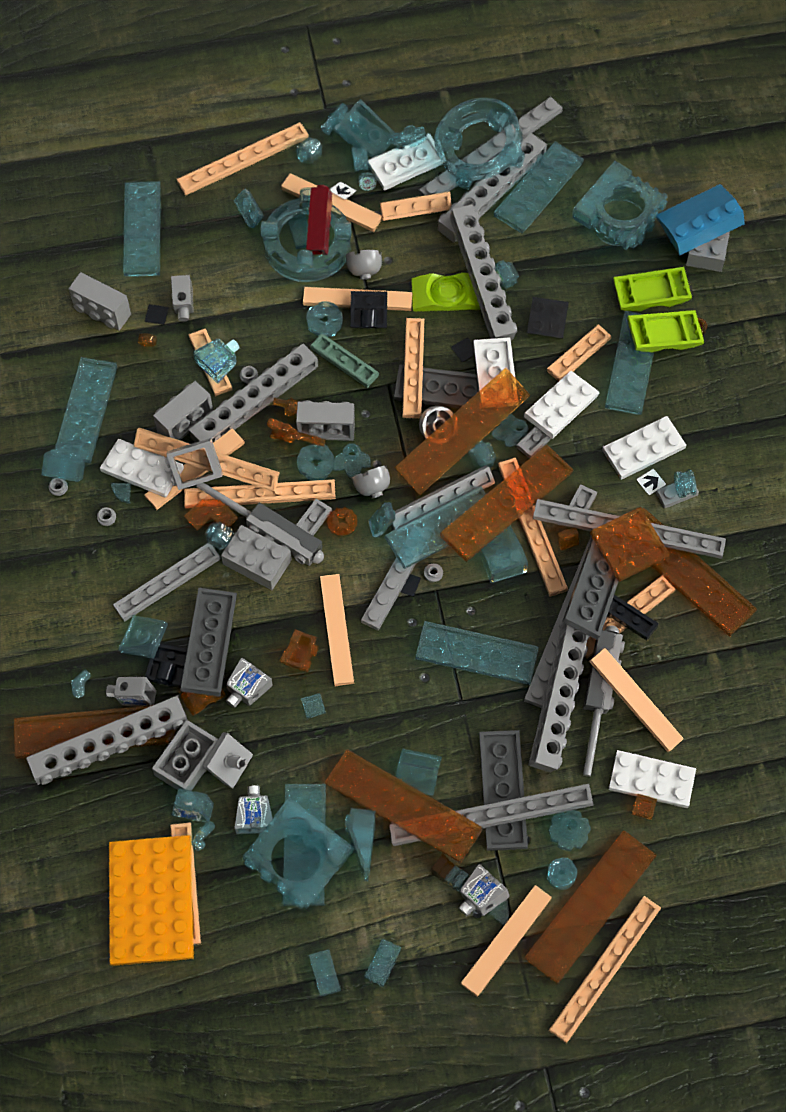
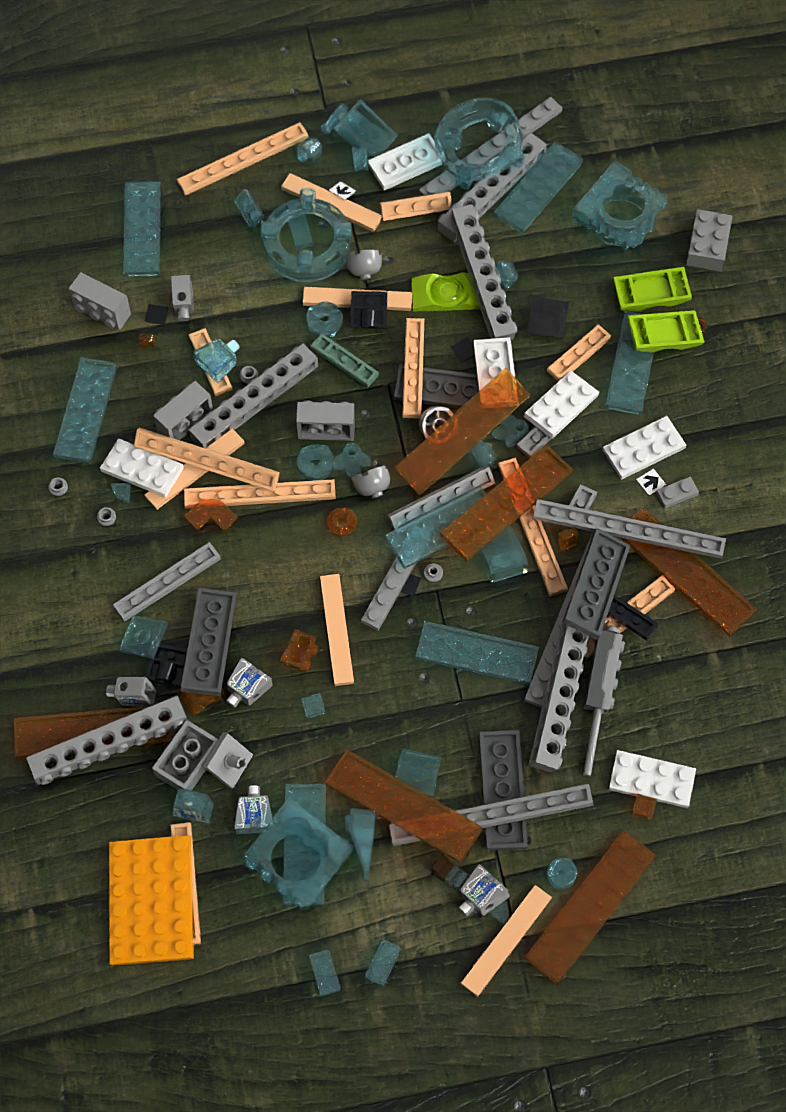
clear light blue brick [42,449,86,482] -> none
clear light blue arm [72,669,91,698] -> none
light grey window [165,438,223,490] -> none
clear light blue arm [191,821,215,851] -> none
piece [196,483,324,566] -> none
clear light blue head [205,522,234,550] -> none
light grey brick [221,525,292,590] -> none
clear orange piece [267,418,326,447] -> none
clear orange plate [273,398,298,417] -> none
light grey plate [296,499,332,536] -> none
dark red brick [306,185,333,255] -> none
clear light blue tile [359,172,376,191] -> none
clear light blue plate [368,502,396,537] -> none
clear light blue plate [391,125,427,150] -> none
clear light blue plant [549,810,591,851] -> none
light nougat tile [549,896,661,1043] -> none
light nougat tile [589,648,684,752] -> none
clear orange plate [590,507,670,582] -> none
dark azure slope [656,184,745,255] -> none
clear light blue wheel [674,469,697,498] -> none

